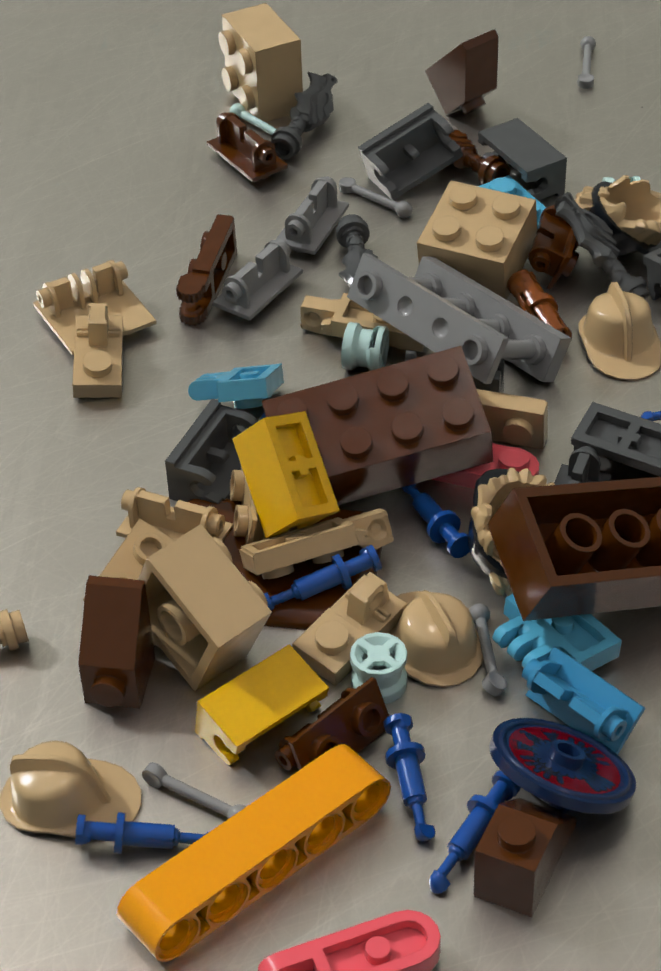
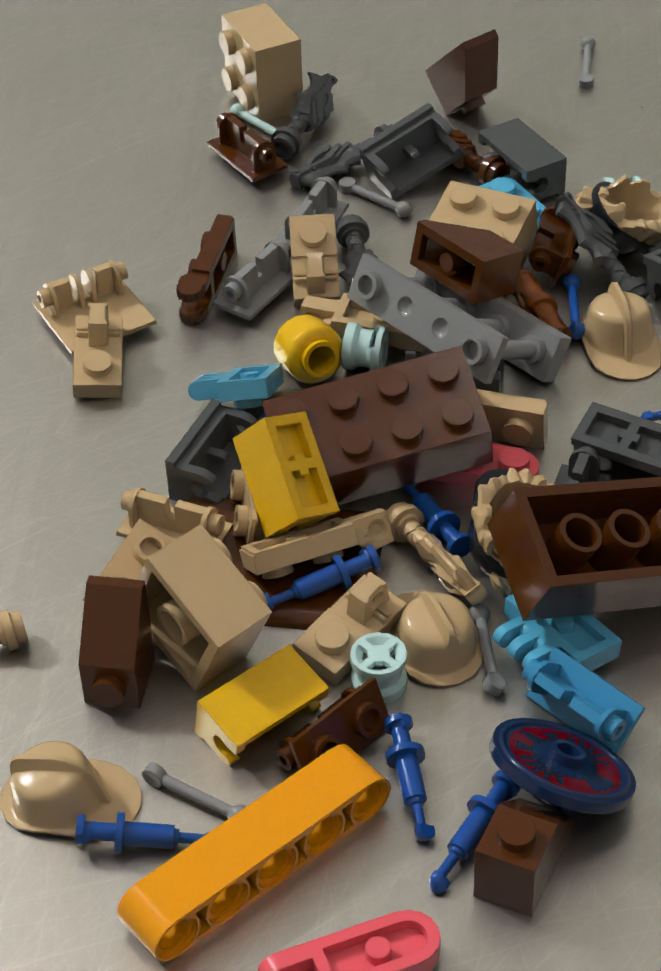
none -> yellow head [274,315,342,384]
none -> dark grey piece [289,124,393,190]
none -> tan hinge [289,214,340,306]
none -> tan piece [387,502,488,606]
none -> reddish brown slope [410,220,524,305]
none -> blue hinge [563,274,585,341]

